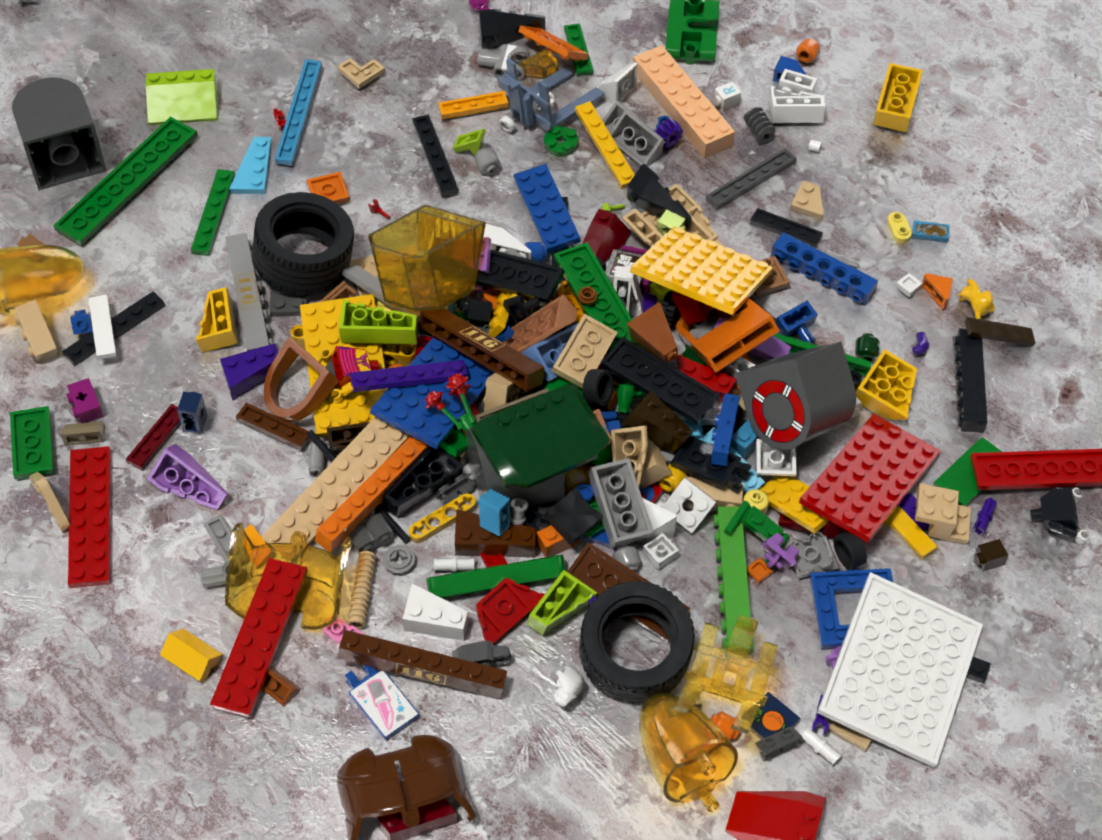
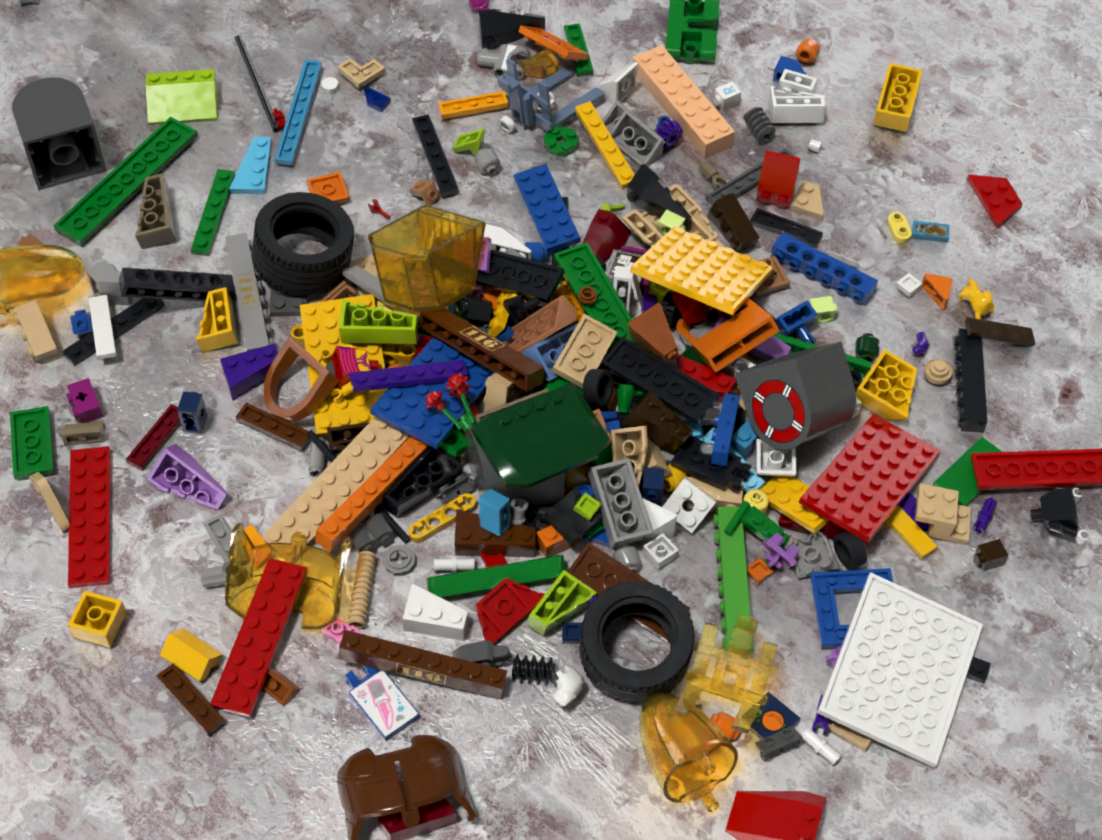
none -> yellow brick [67,591,127,648]
none -> light grey slope [86,259,132,305]
none -> black brick [119,267,235,302]
none -> dark tan wedge [135,173,176,249]
none -> reddish brown plate [156,663,225,736]
none -> black piece [235,35,279,132]
none -> white tile [321,77,339,94]
none -> clear blue tile [364,85,391,112]
none -> medium nougat bracket [409,180,441,206]
none -> black piece [512,654,555,684]
none -> dark blue tile [562,622,582,644]
none -> lime tile [573,493,601,521]
none -> dark blue brick [642,467,665,507]
none -> dark tan bar [699,161,726,189]
none -> dark brown wedge [707,193,760,253]
none -> red slope [756,150,801,209]
none -> yellowish green brick [809,296,837,324]
none -> tan plate [924,358,953,385]
none -> red wing [967,174,1023,228]

